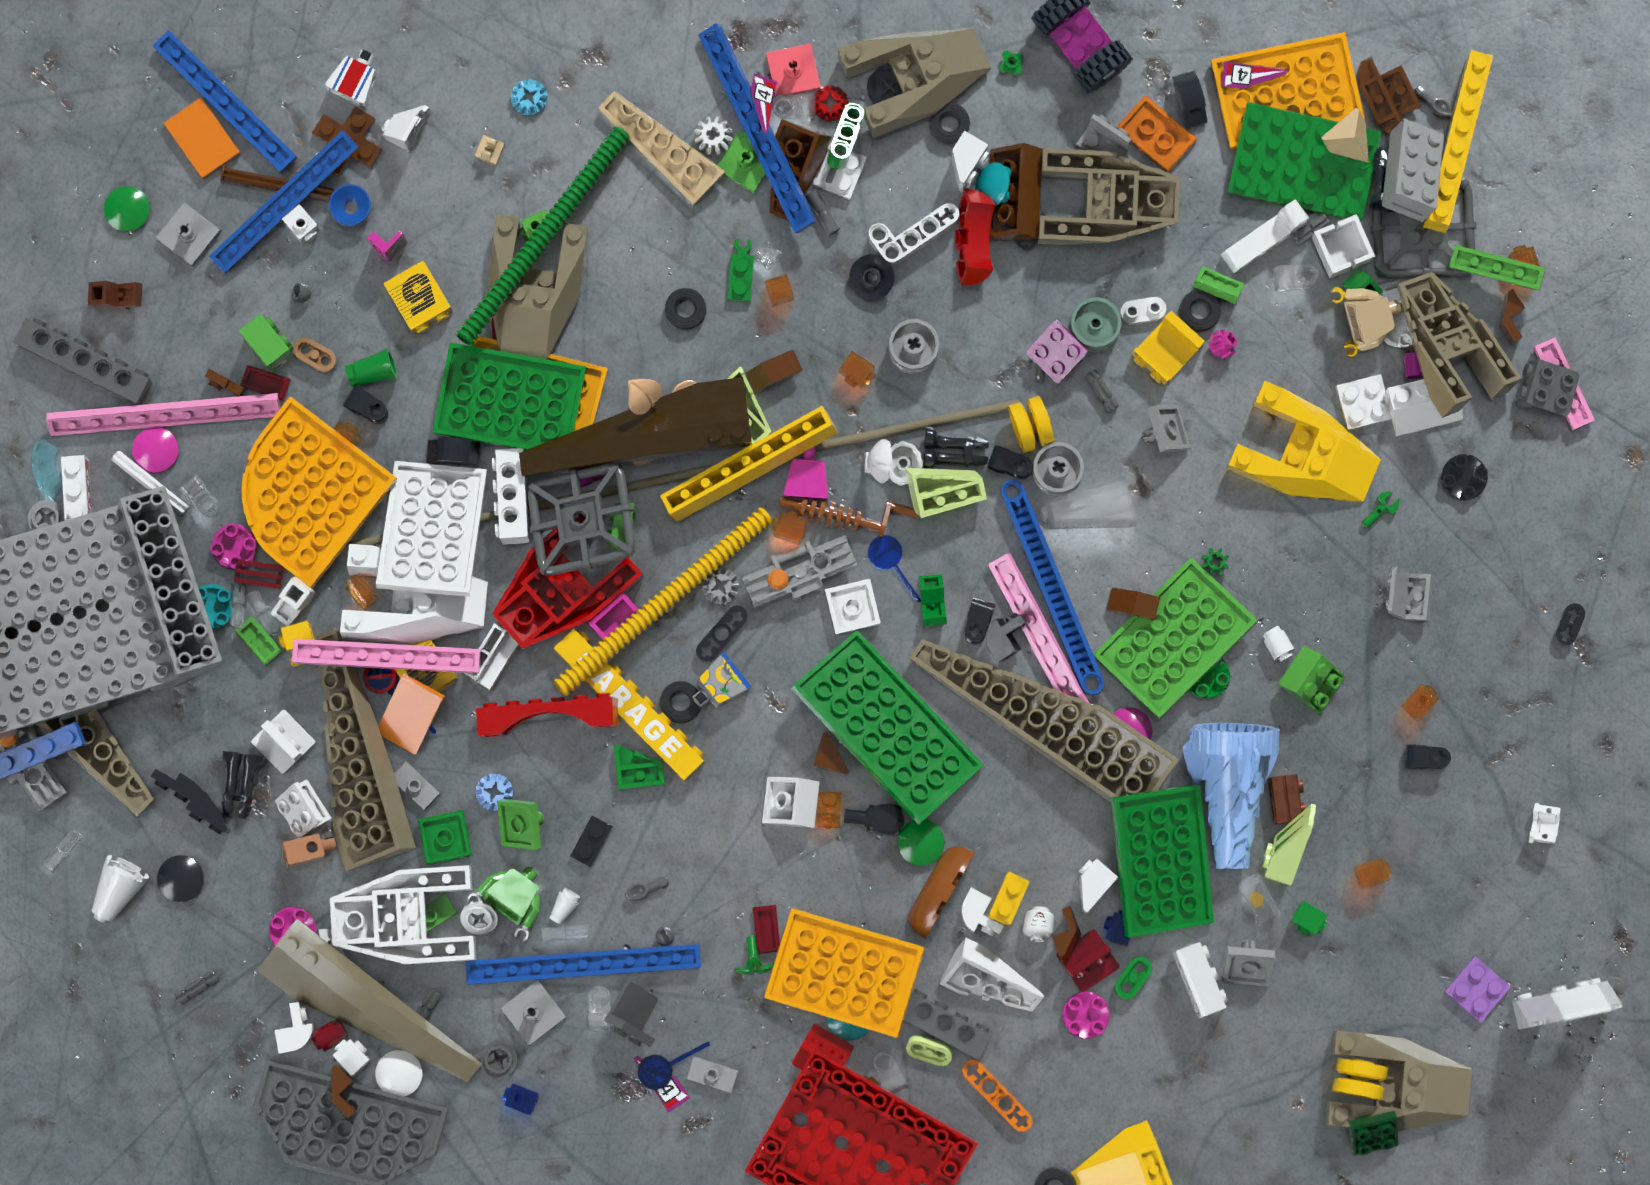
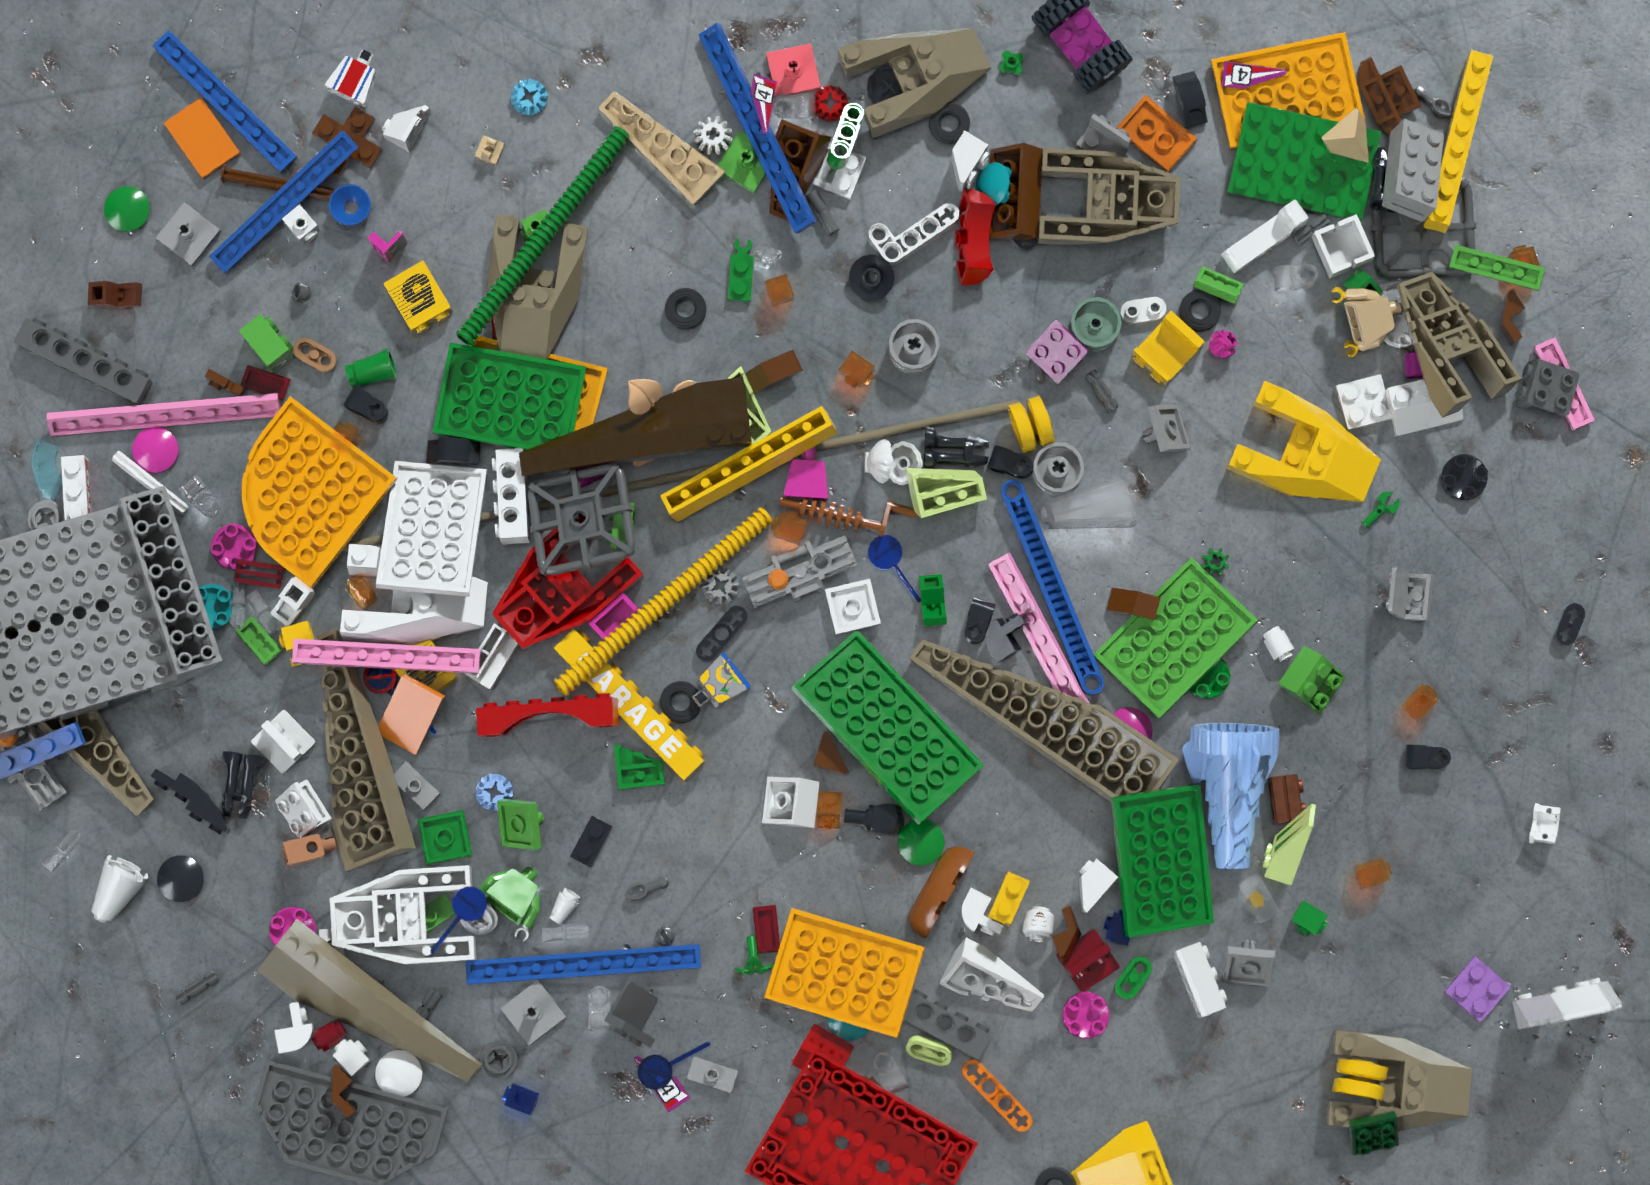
none -> clear blue piece [430,886,487,954]

